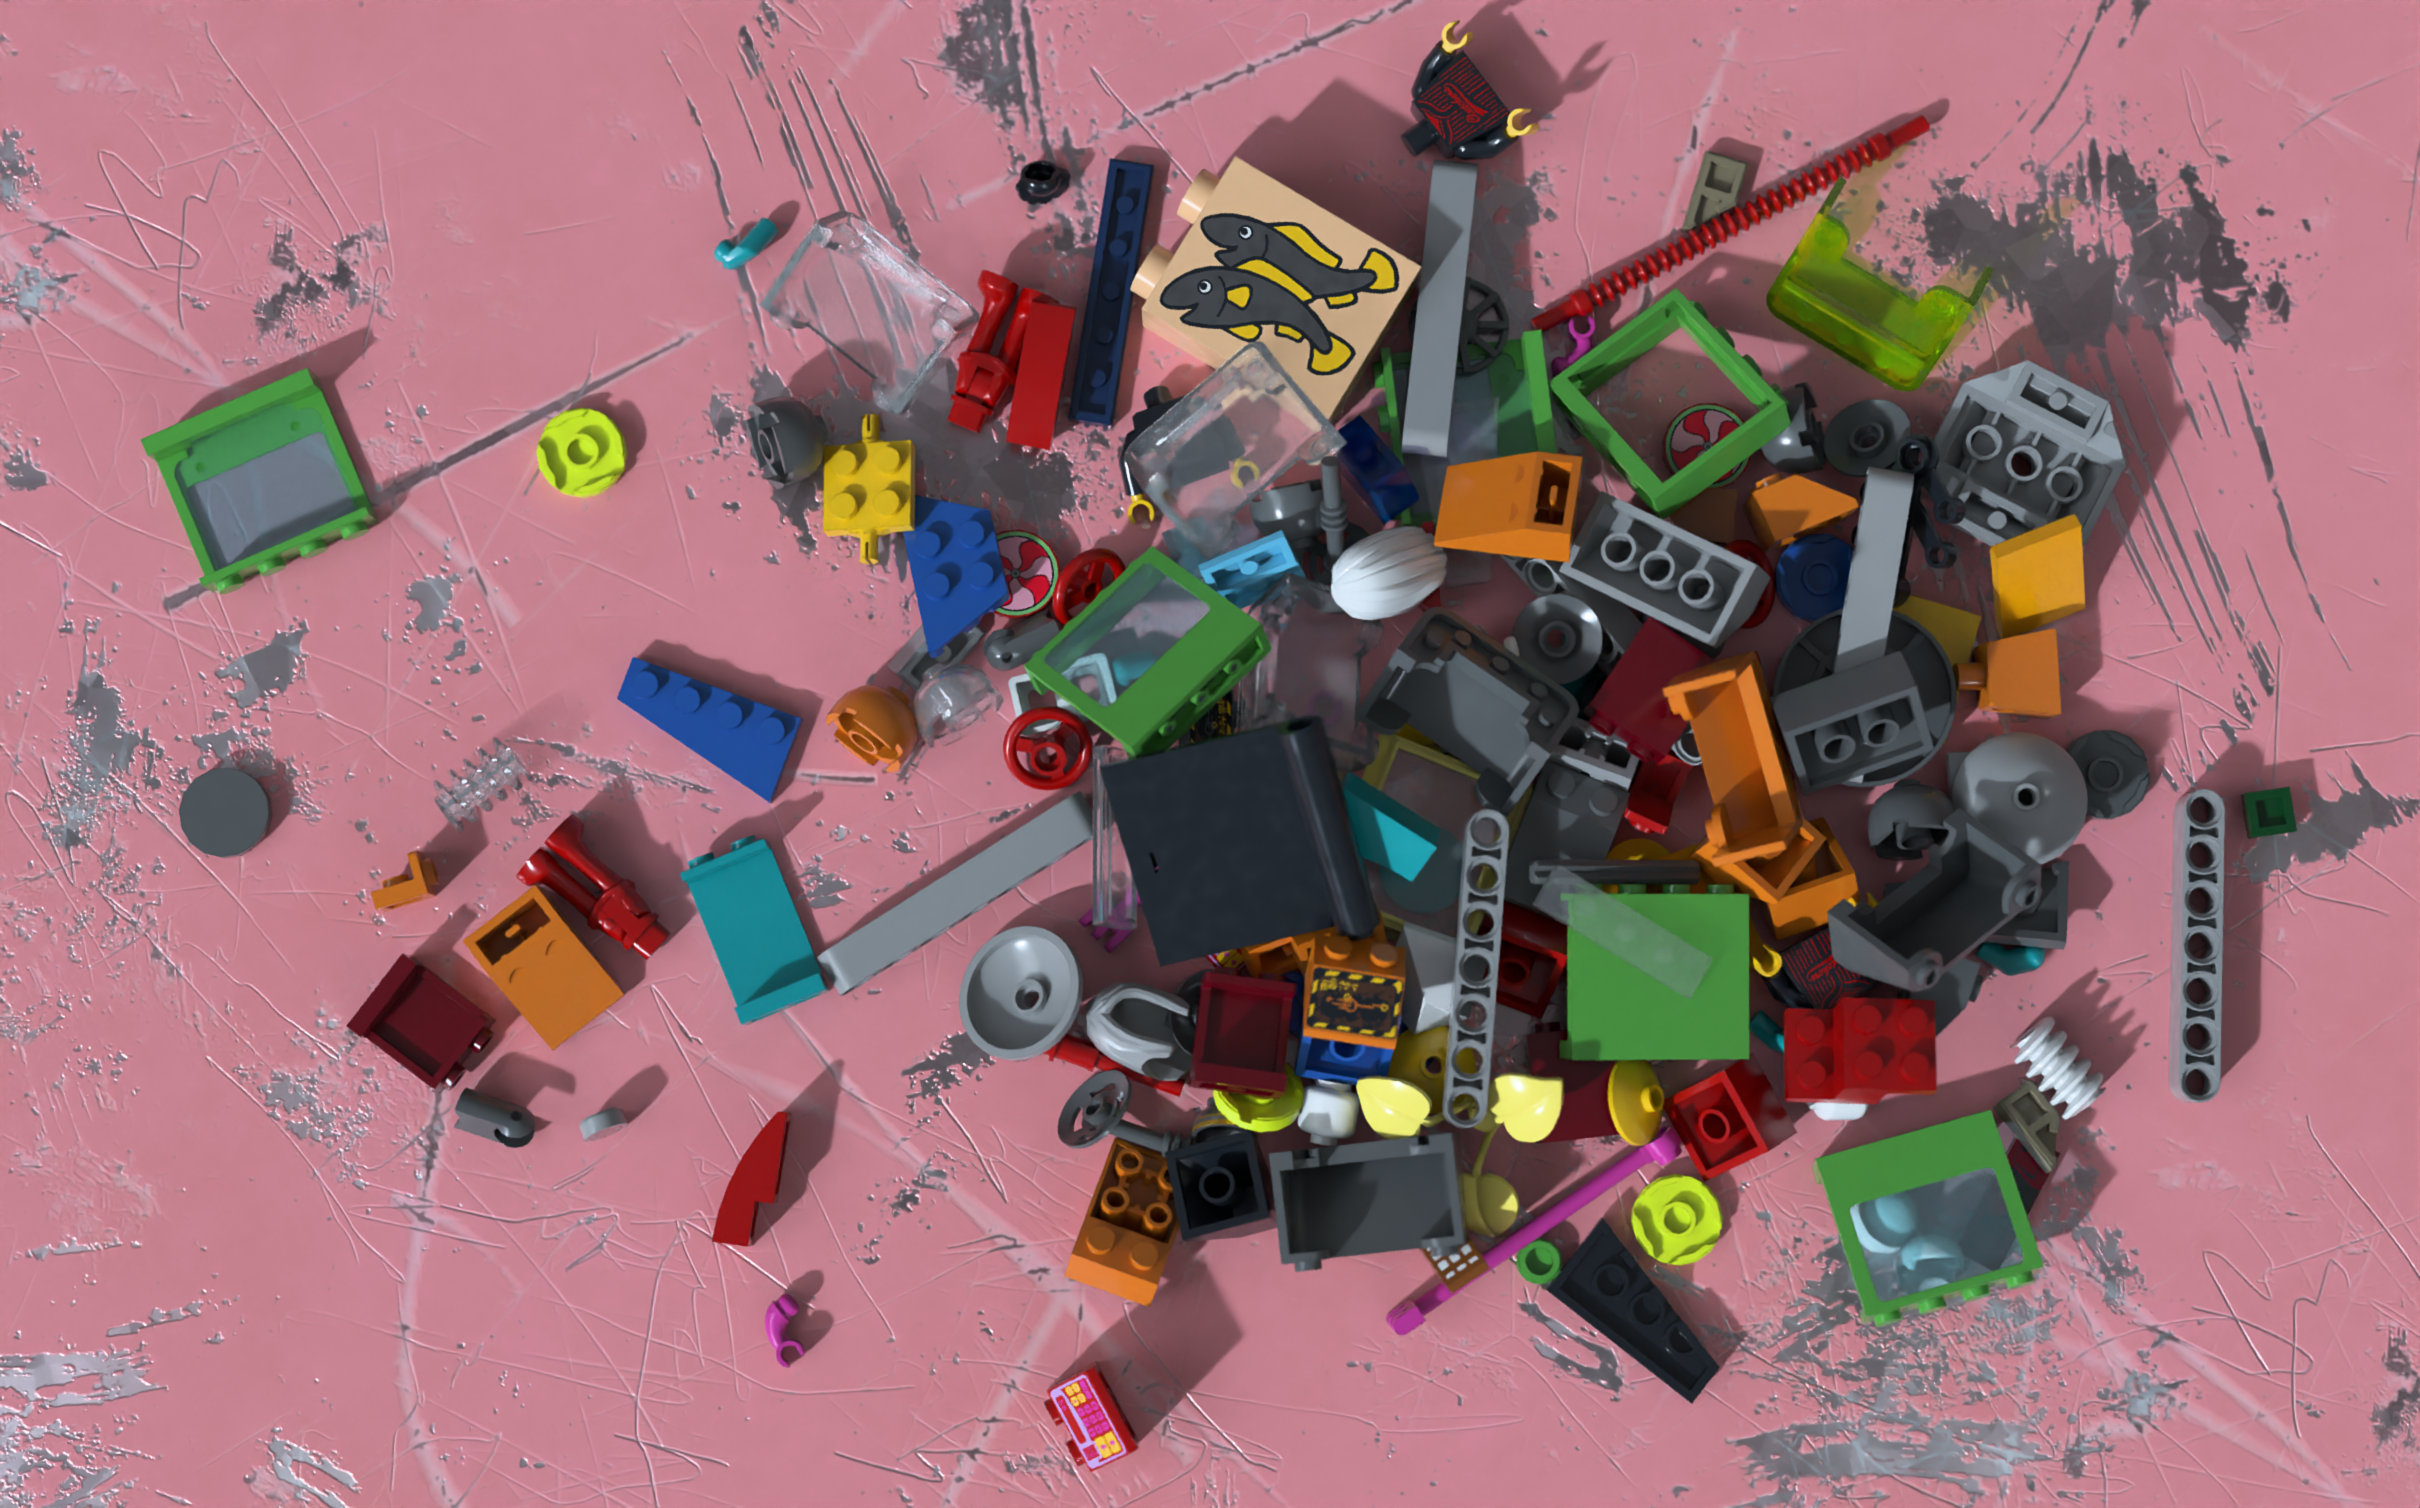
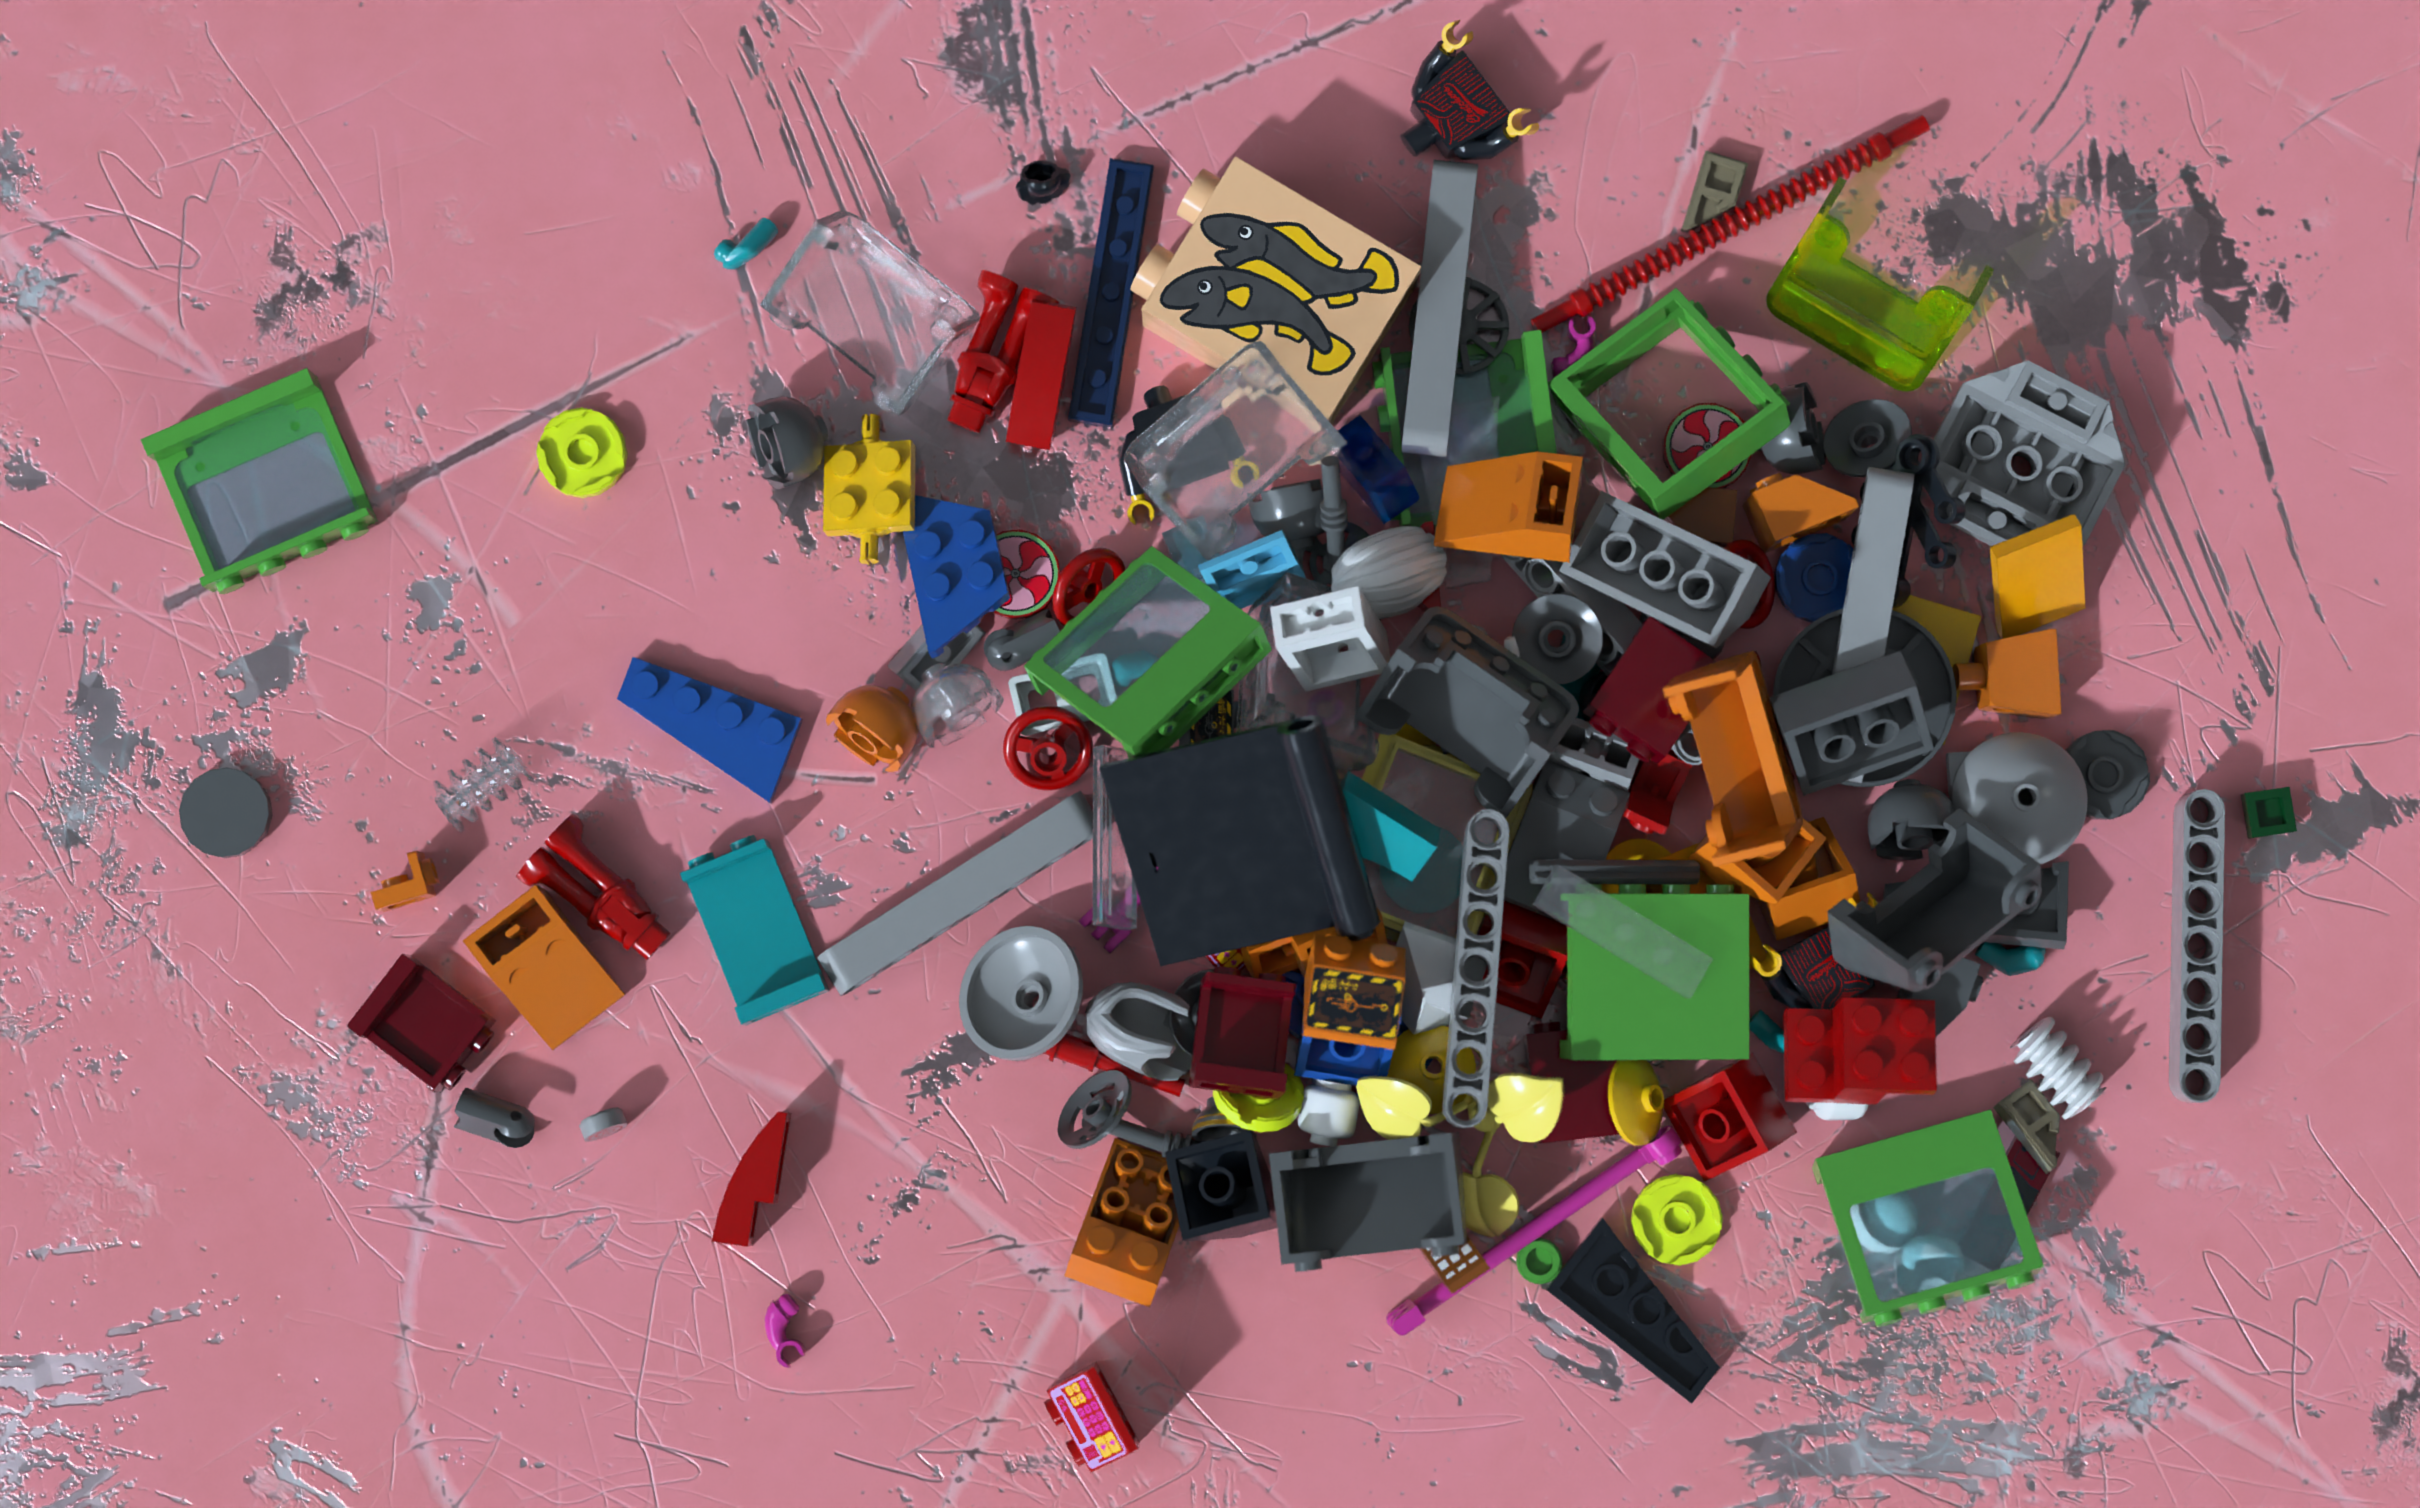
none -> white window [1270,586,1391,692]

